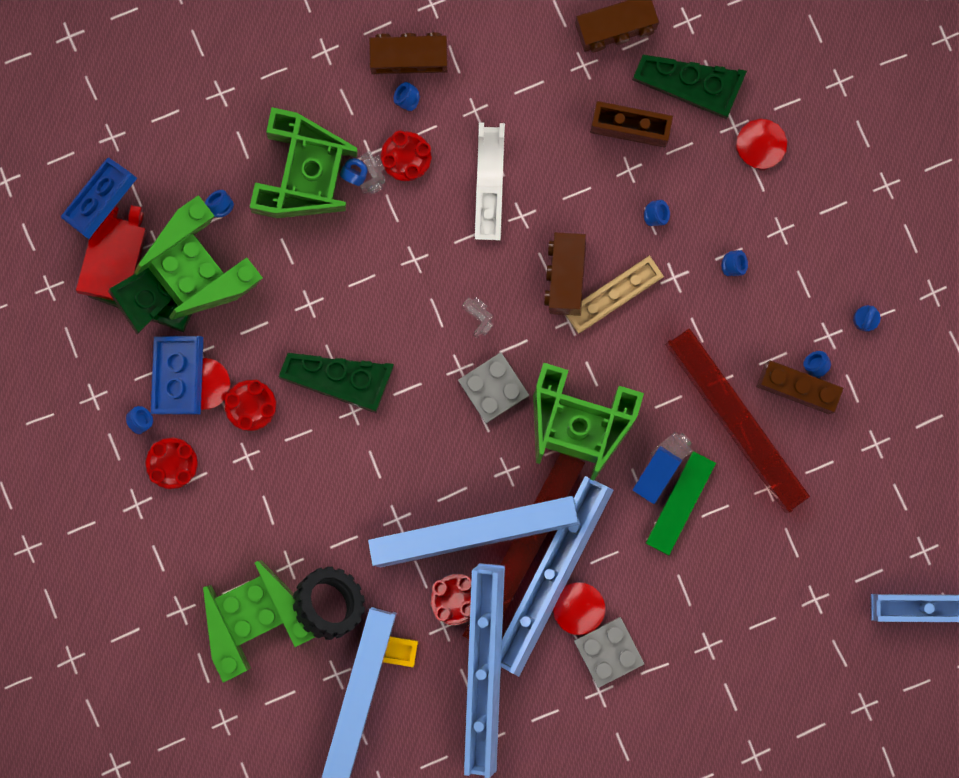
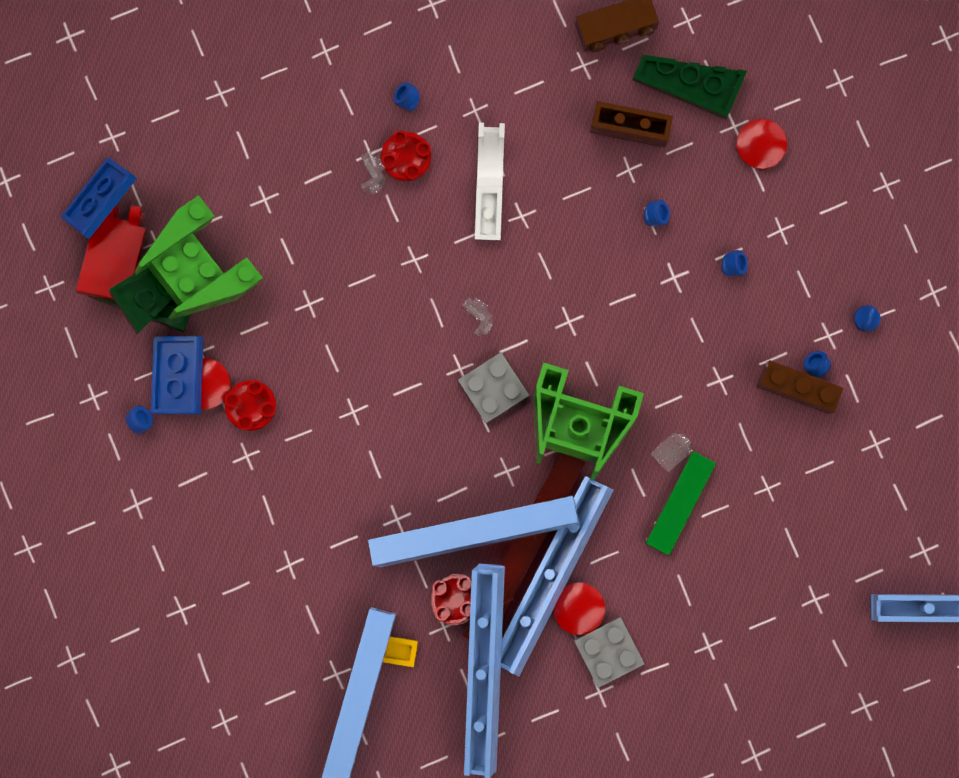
red dish [145,437,198,489] -> none
bright green wedge [203,560,315,683] -> none
blue tile [205,190,234,218] -> none
bright green wedge [250,107,358,218] -> none
dark green wing [278,353,394,413] -> none
black tyre [293,567,365,640] -> none
blue tile [339,158,368,186] -> none
reddish brown brick [369,32,448,74] -> none
reddish brown brick [544,232,586,316] -> none
tan tile [565,255,664,334] -> none
blue tile [633,446,683,504] -> none
clear red tile [665,328,810,513] -> none

